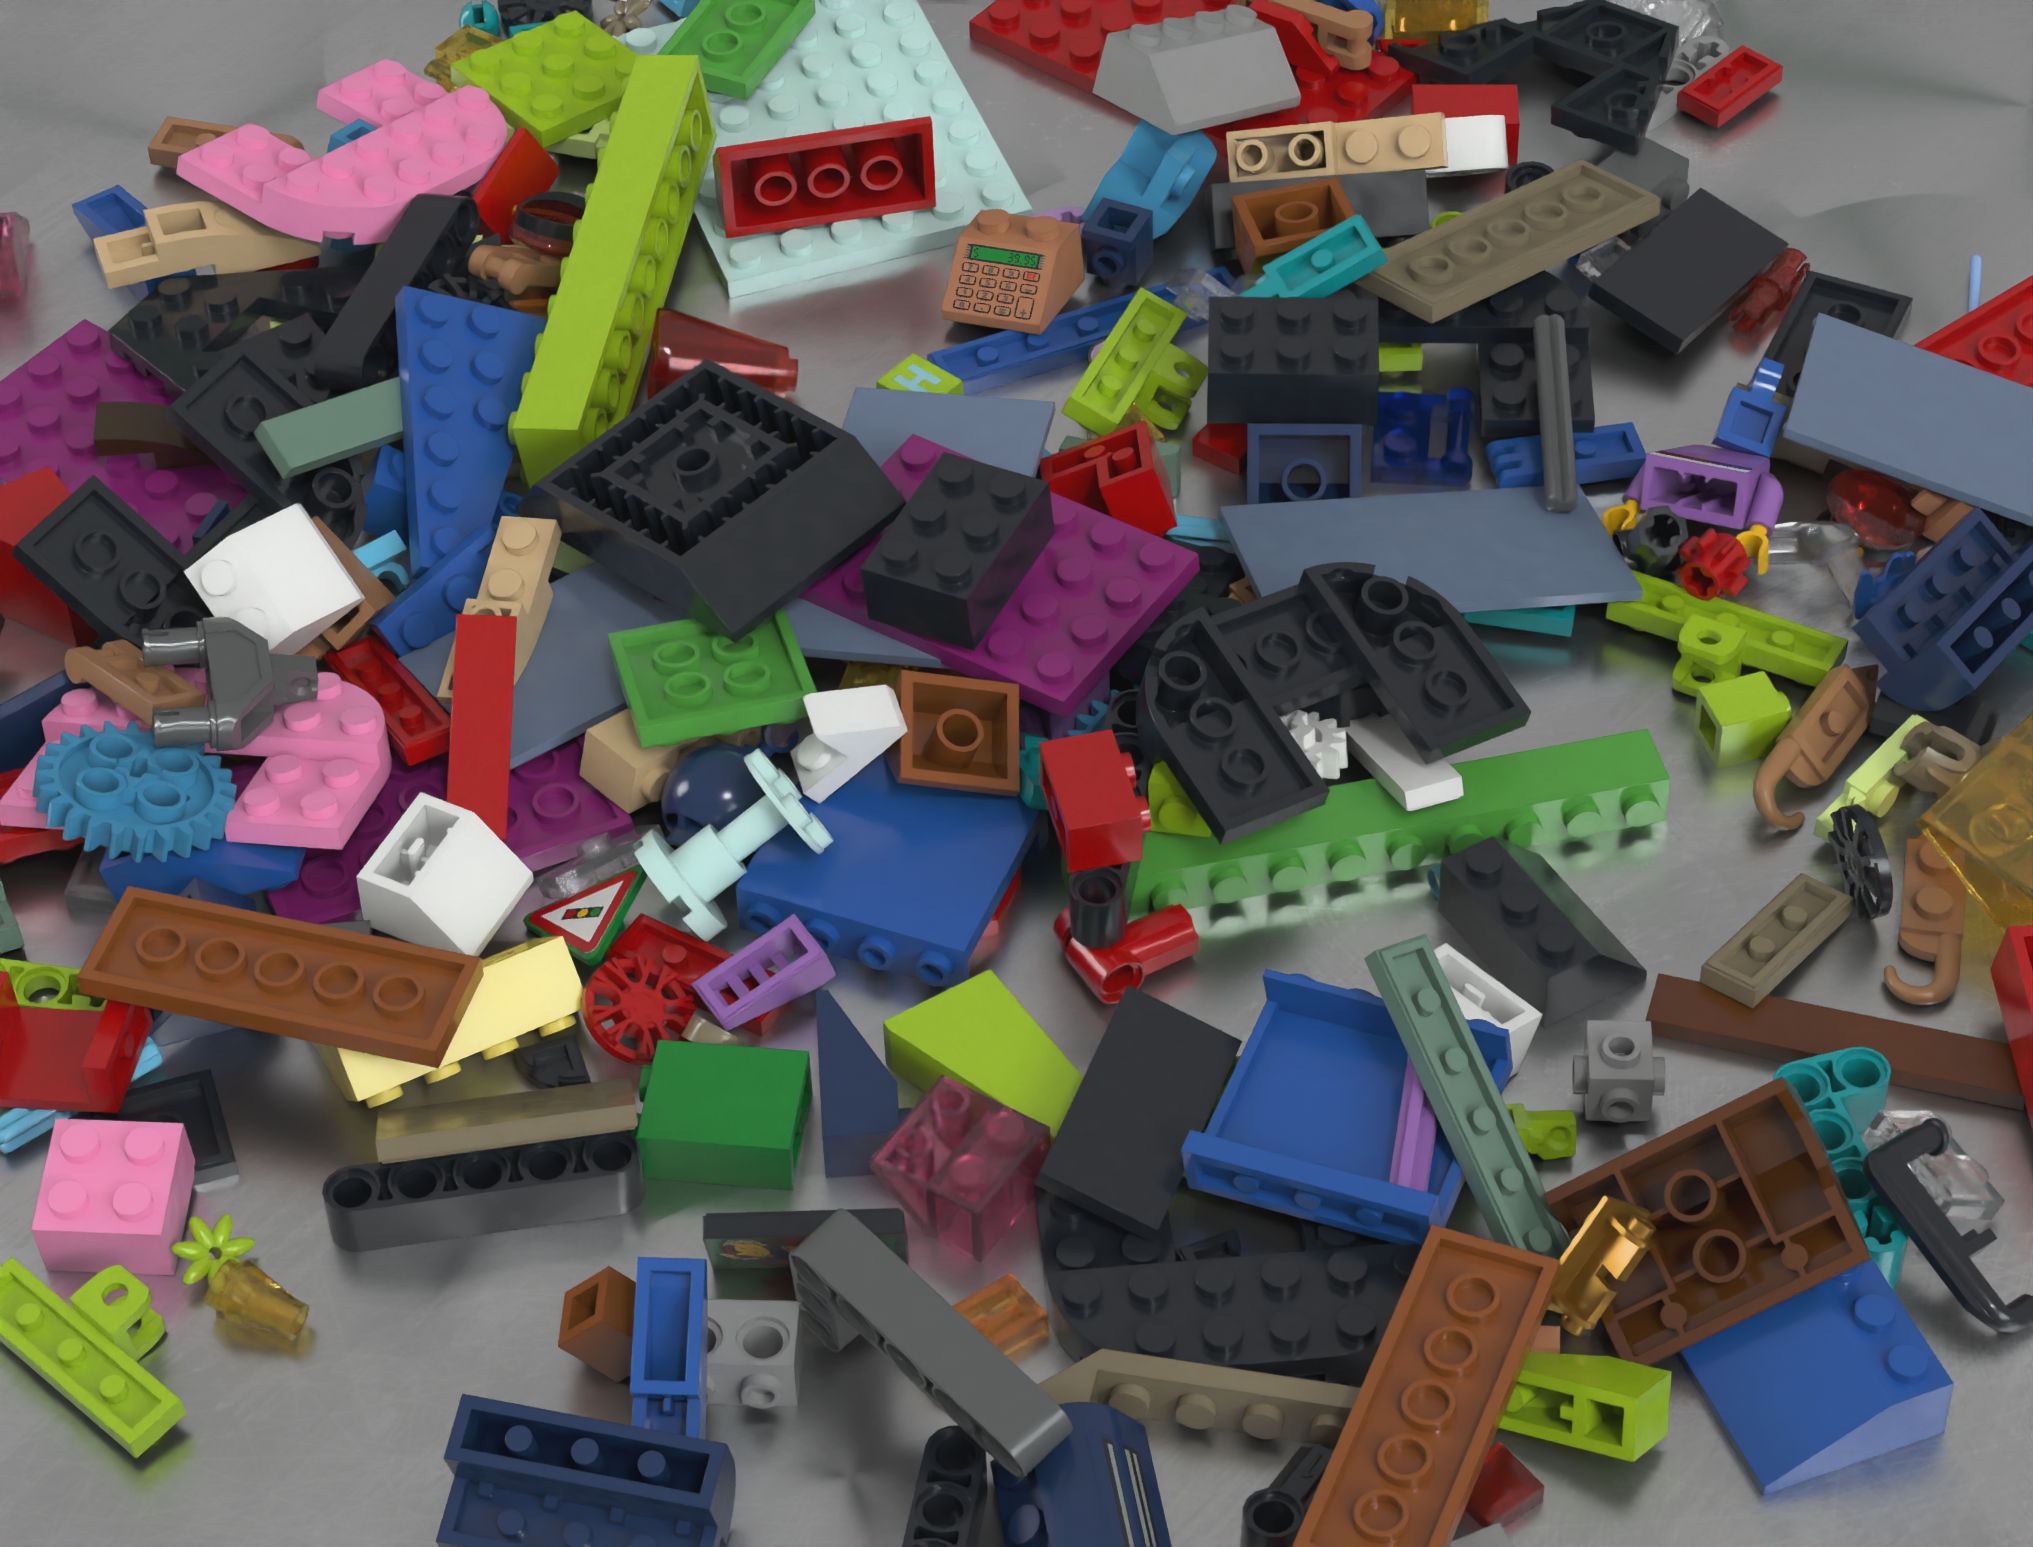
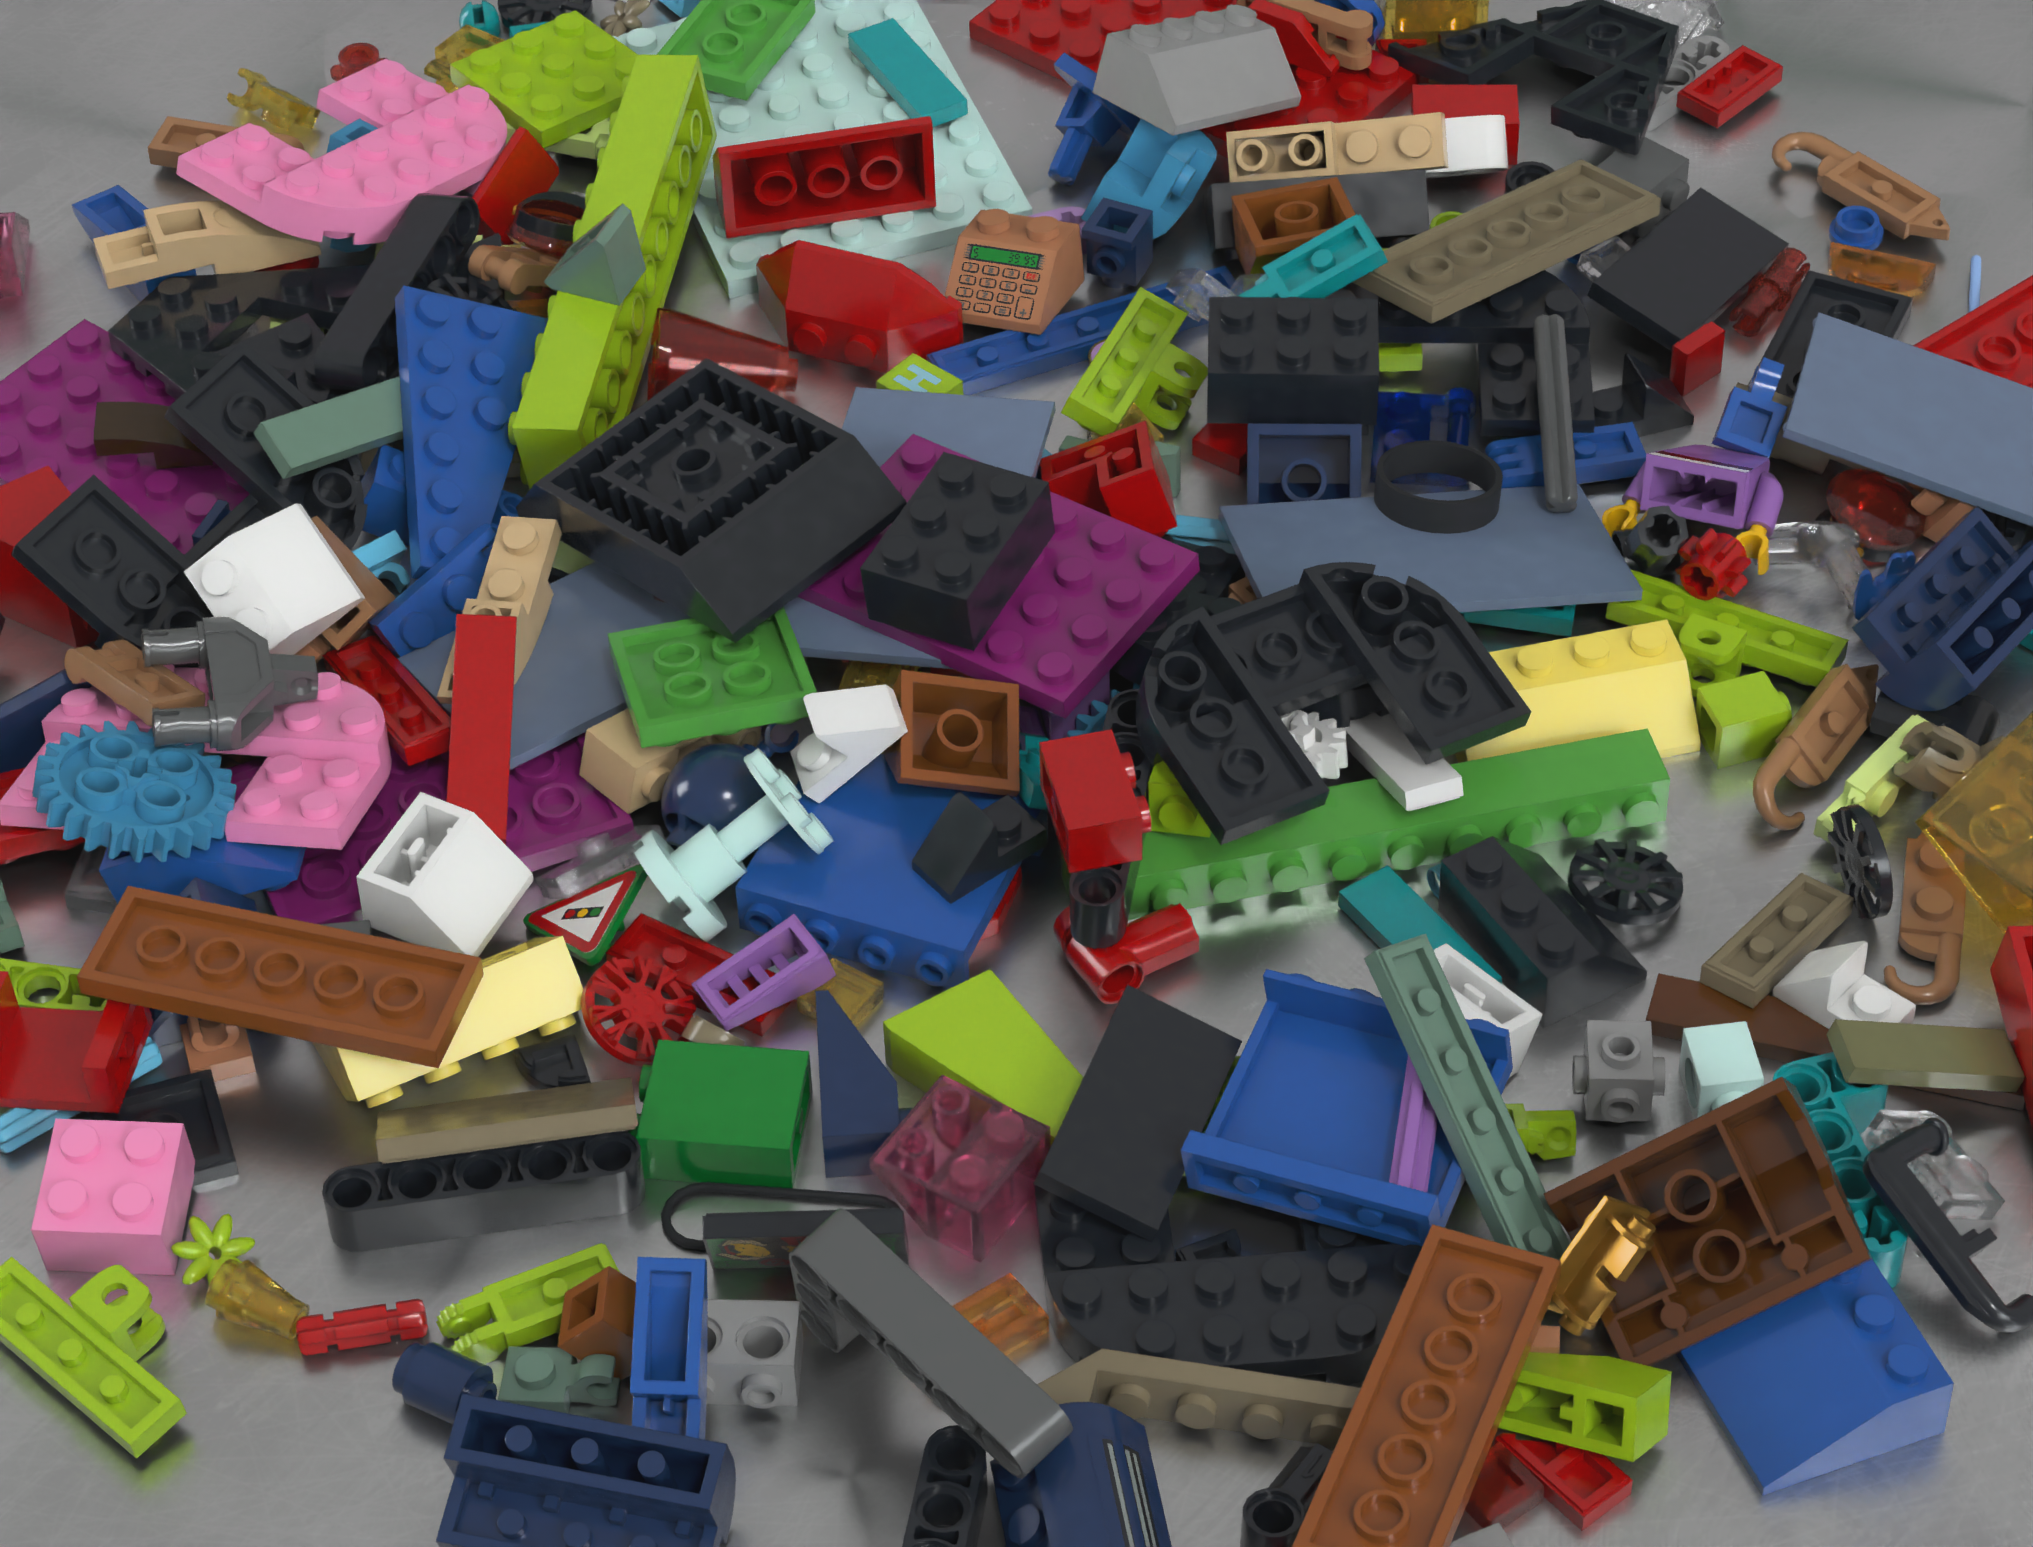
none -> nougat tile [179,1016,256,1082]
none -> clear yellow plate [227,68,320,130]
none -> red axle [296,1299,428,1356]
none -> clear red plate [330,43,389,81]
none -> dark blue brick [392,1342,497,1425]
none -> lime hinge [436,1243,620,1364]
none -> sand green plate [498,1346,621,1414]
none -> sand green slope [544,203,646,306]
none -> black piece [661,1182,901,1250]
none -> red wedge [756,240,964,373]
none -> clear yellow tile [797,958,884,1028]
none -> teal tile [848,18,968,127]
none -> black slope [912,792,1047,904]
none -> blue piece [1048,52,1141,186]
none -> teal tile [1338,865,1502,983]
none -> black tyre [1374,440,1503,534]
none -> light yellow slope [1455,619,1701,763]
none -> red tile [1494,1433,1633,1531]
none -> black wheel [1567,839,1683,925]
none -> black slope [1593,353,1694,437]
none -> red tile [1669,321,1725,397]
none -> light aqua brick [1679,1021,1764,1120]
none -> medium nougat plate [1772,132,1950,241]
none -> white slope [1773,941,1916,1029]
none -> olive tile [1826,1019,2025,1092]
none -> clear orange tile [1828,242,1936,298]
none -> blue plate [1829,206,1884,255]

